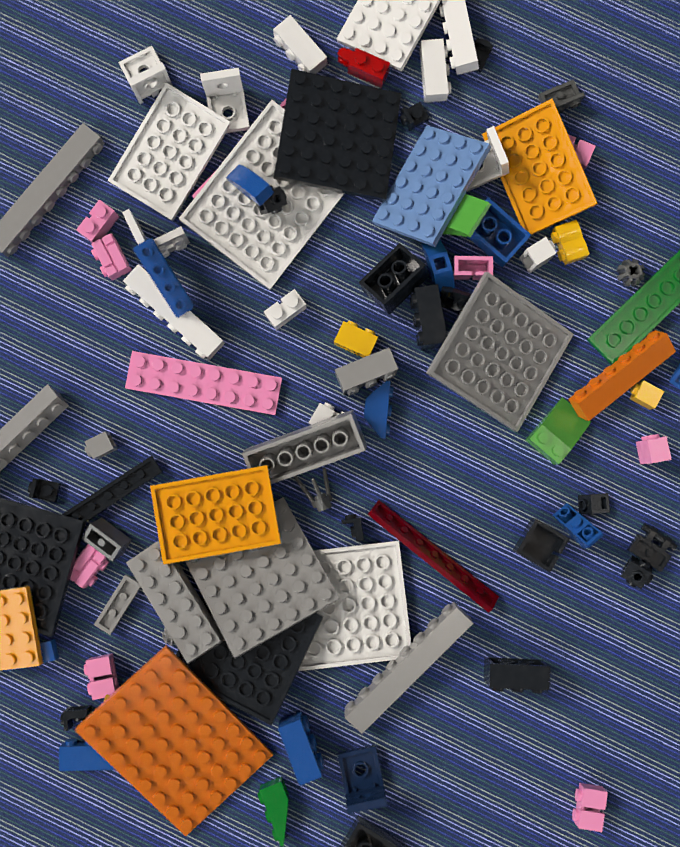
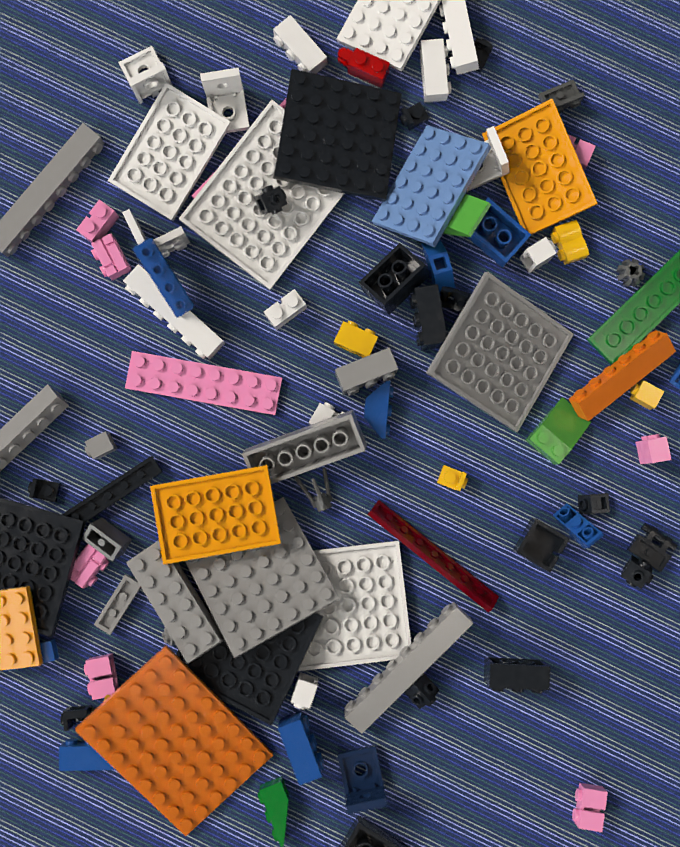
blue slope [226,164,274,206] -> none
black bracket [341,514,364,542] -> none
bright pink piece [452,256,493,280] -> none
none -> white piece [291,672,318,710]
none -> black brick [404,673,439,709]
none -> yellow bracket [437,465,468,491]

